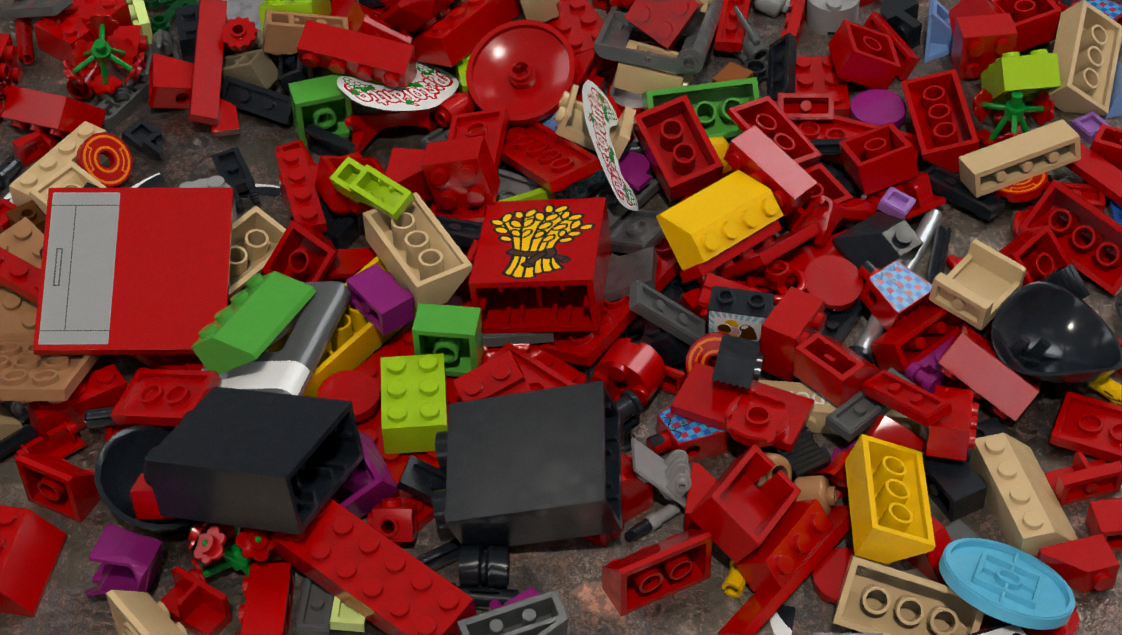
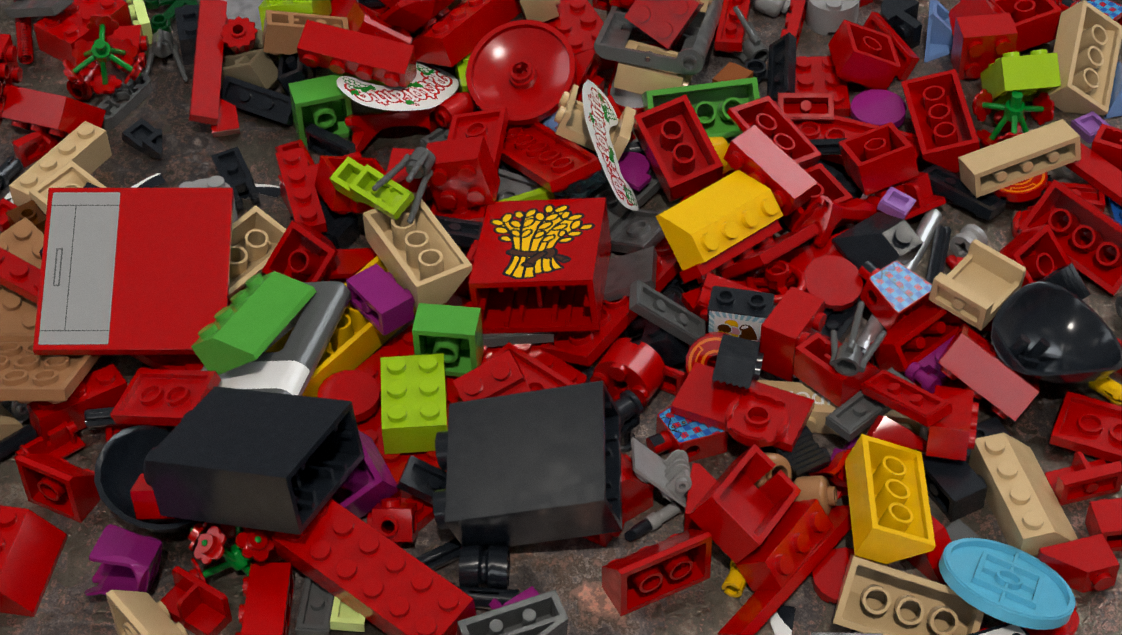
red tile [76,132,133,188] -> none
red torso [148,53,194,109] -> none
none -> dark grey plant [372,147,436,224]
none -> dark grey plant [829,301,887,376]
none -> light grey wheel [950,224,988,257]

